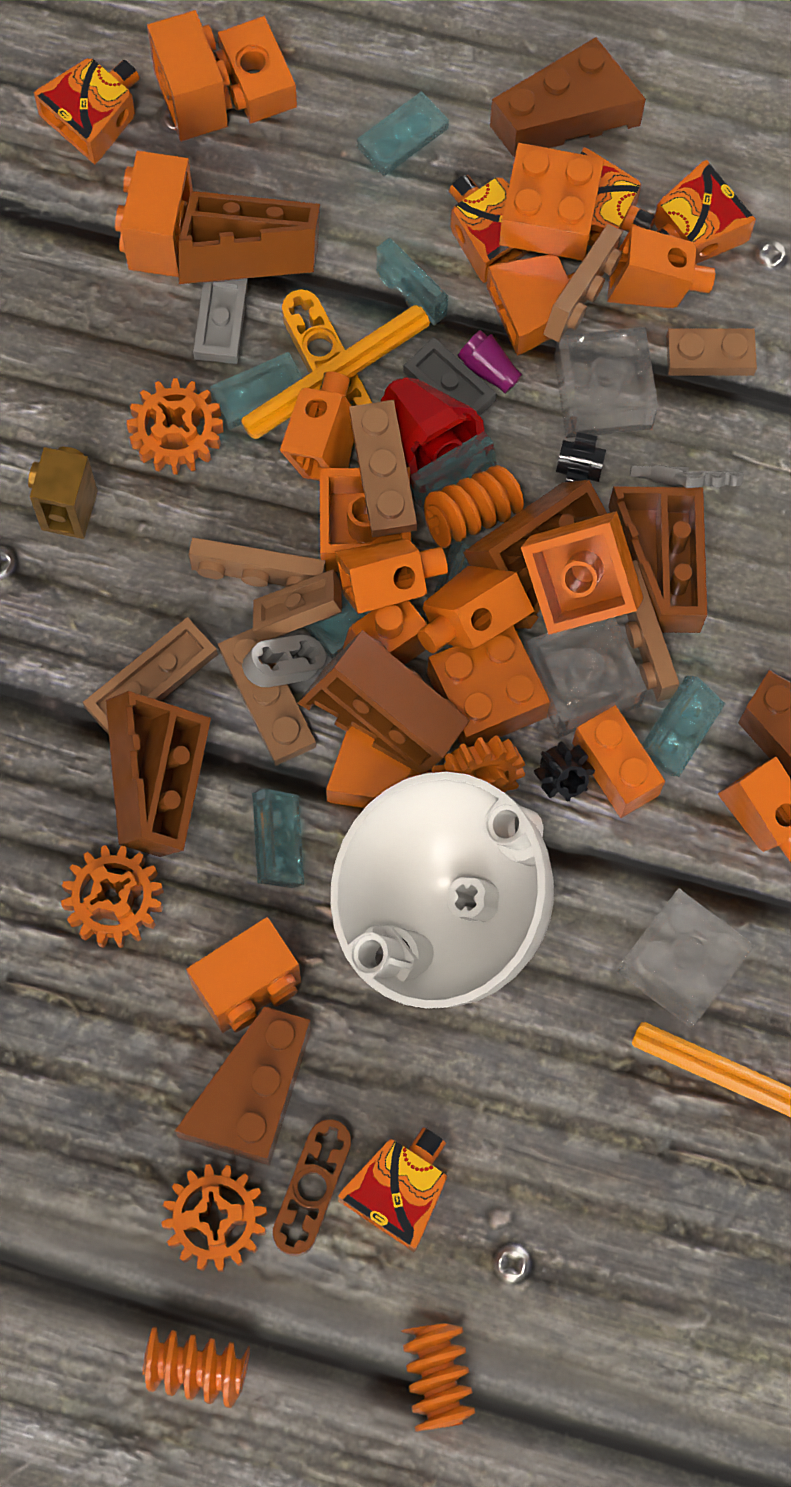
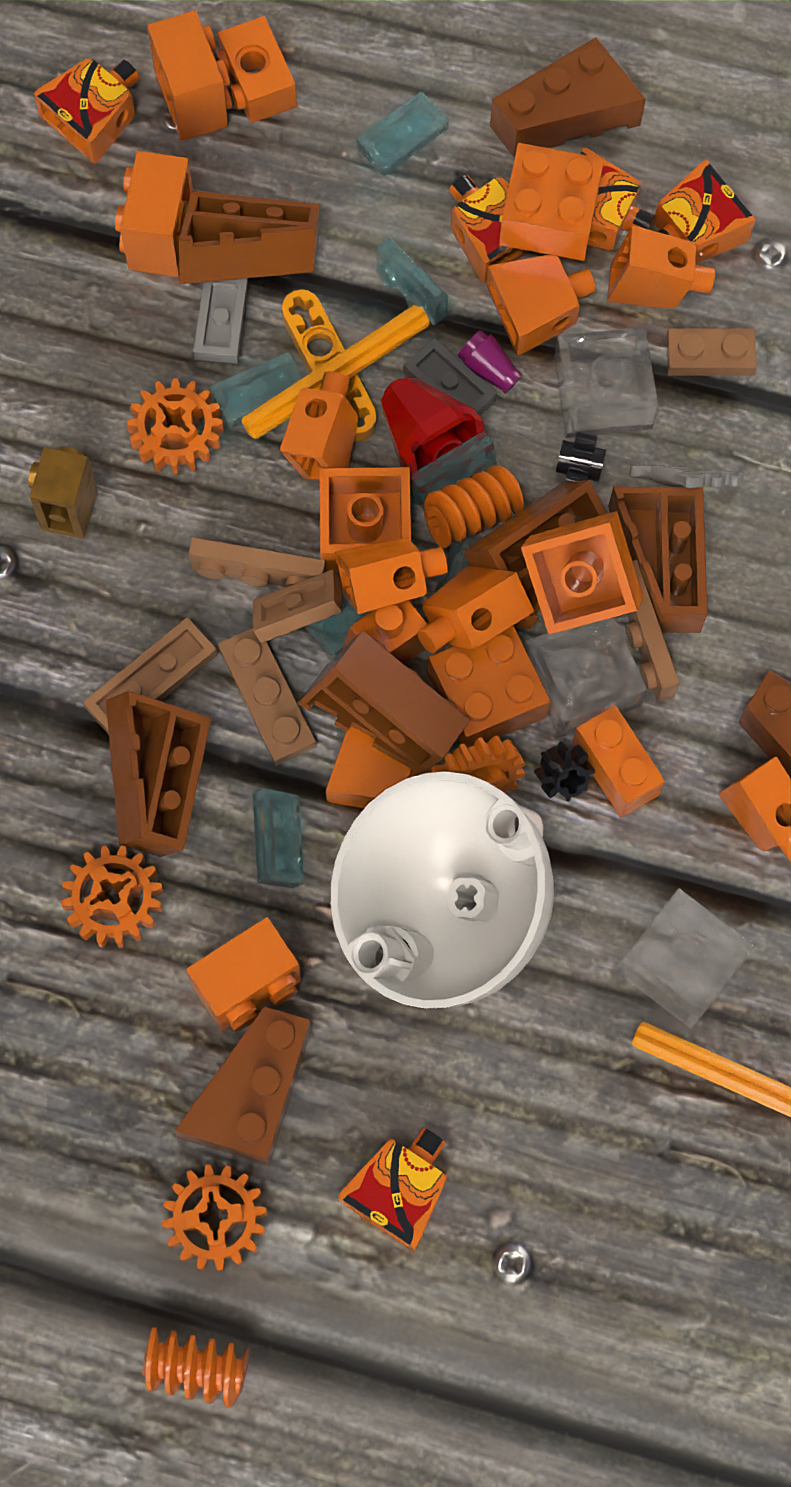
light grey beam [242,634,326,687] -> none
dark orange beam [273,1119,351,1256] -> none
medium nougat plate [349,400,417,538] -> none
orange piece [401,1323,475,1432] -> none
medium nougat plate [543,224,623,343] -> none
clear light blue plate [642,676,726,777] -> none

